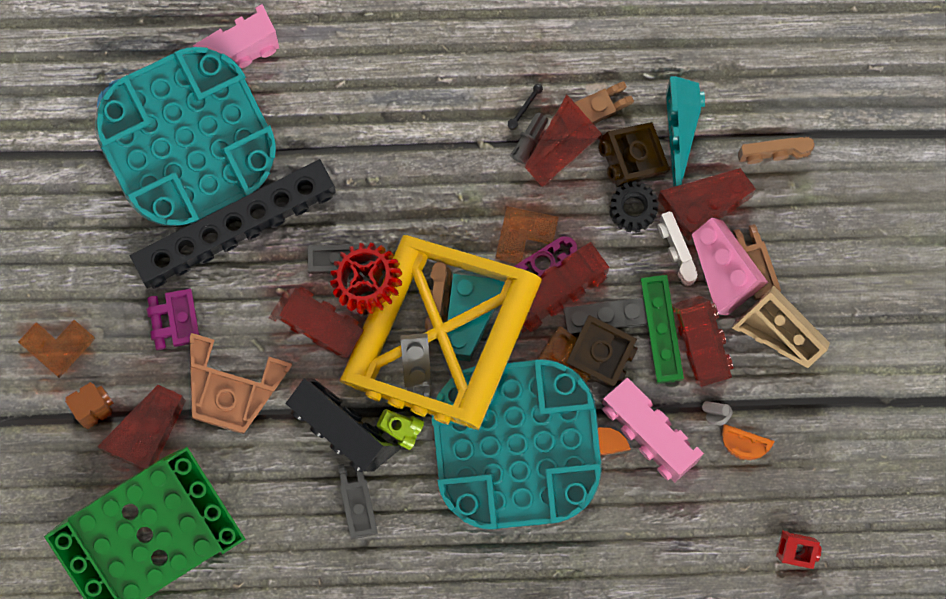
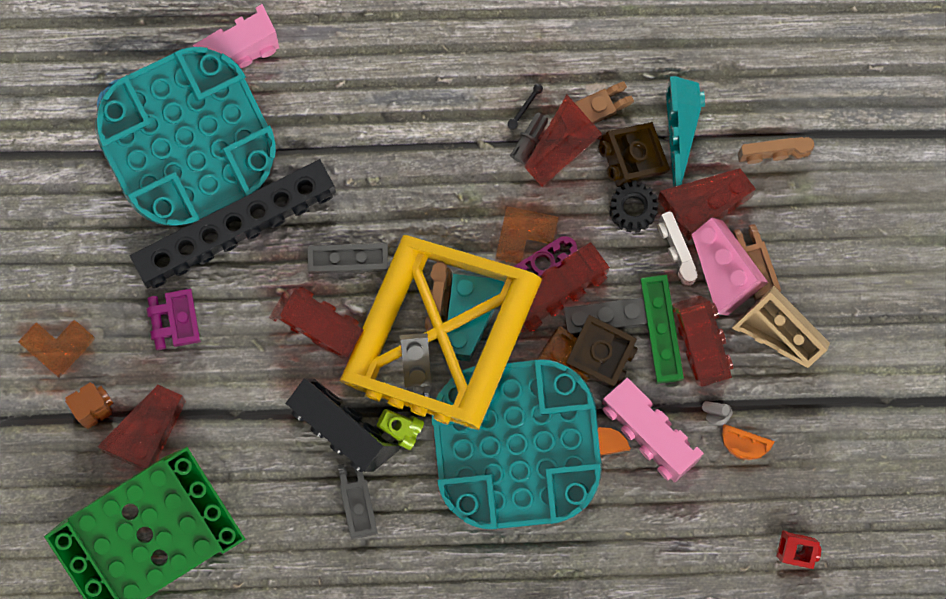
nougat wing [189,333,292,434] -> none
red gear [330,242,403,314] -> none

